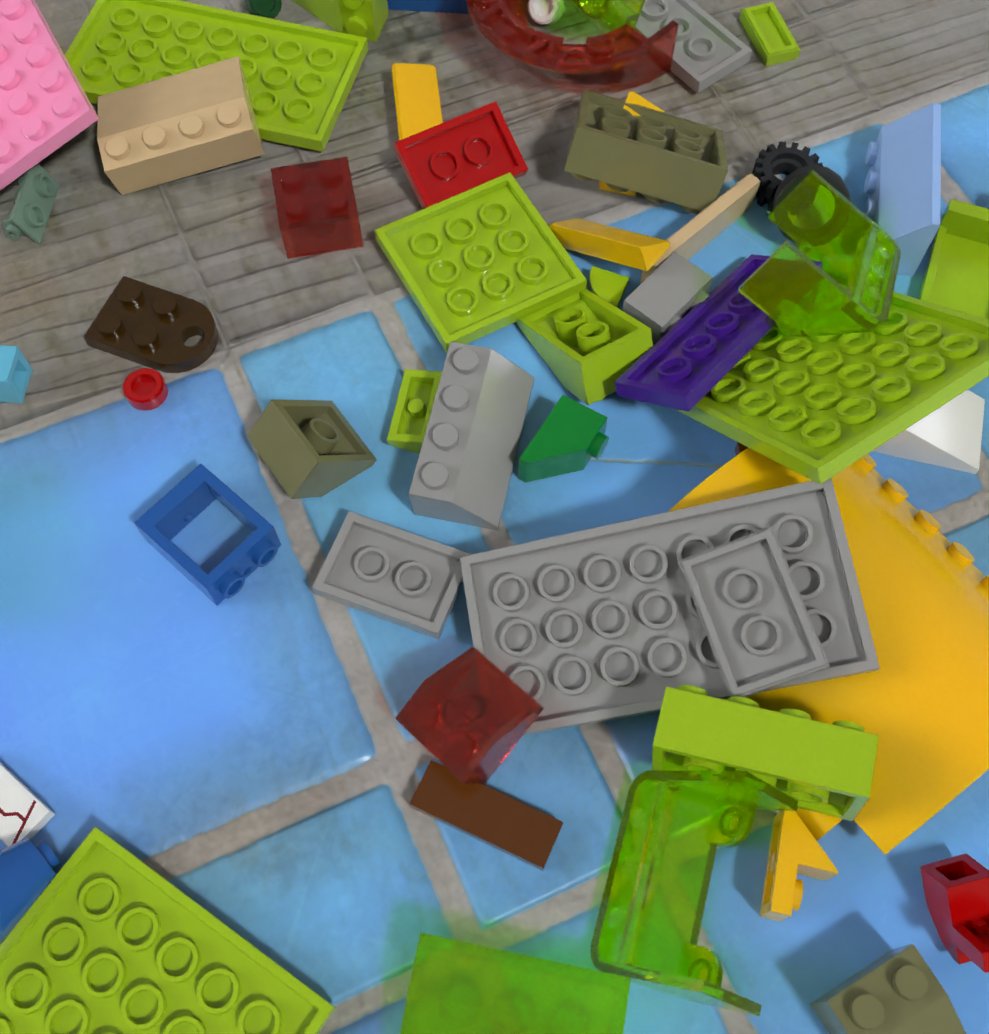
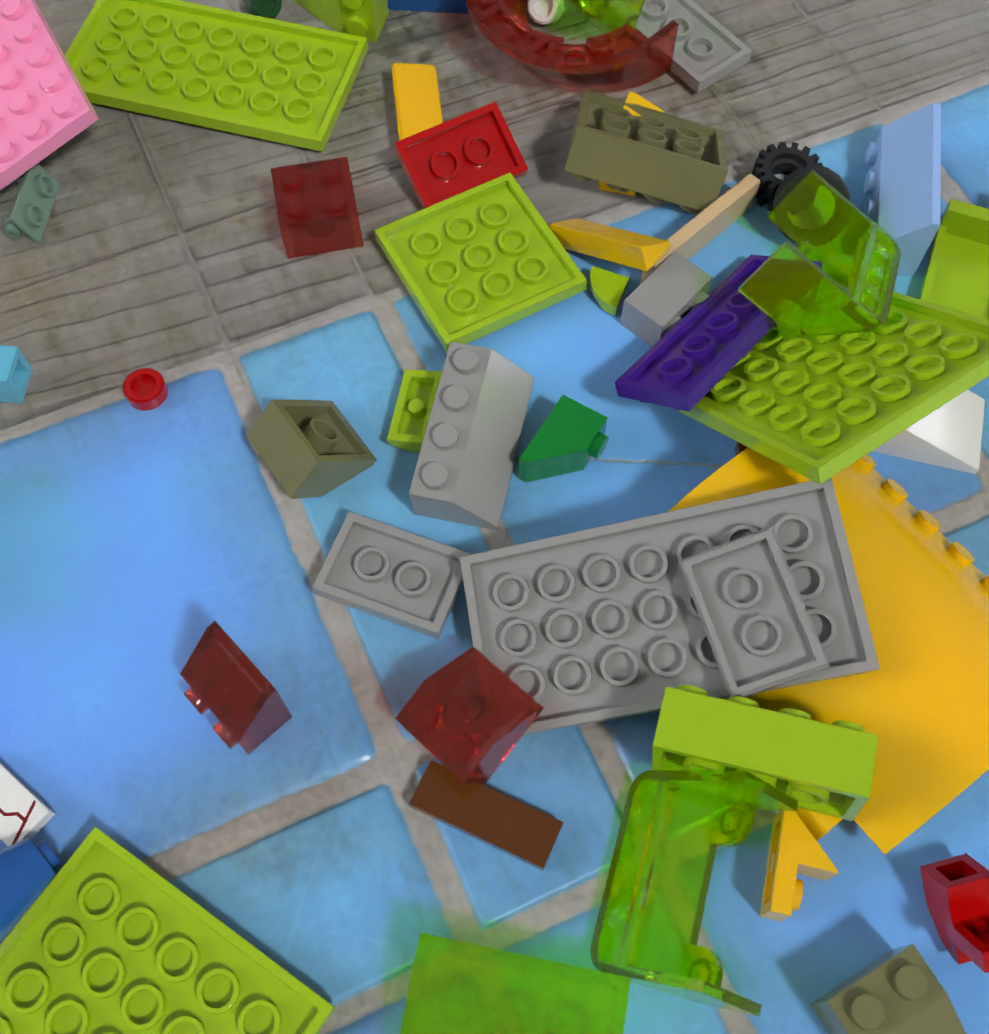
dark brown plate [84,276,218,373] -> none
tan slope [97,56,265,195] -> none
blue window [134,464,281,606] -> none
lime slope [516,289,653,405] -> none
lime tile [739,2,801,66] -> none
none -> clear red slope [180,621,292,755]

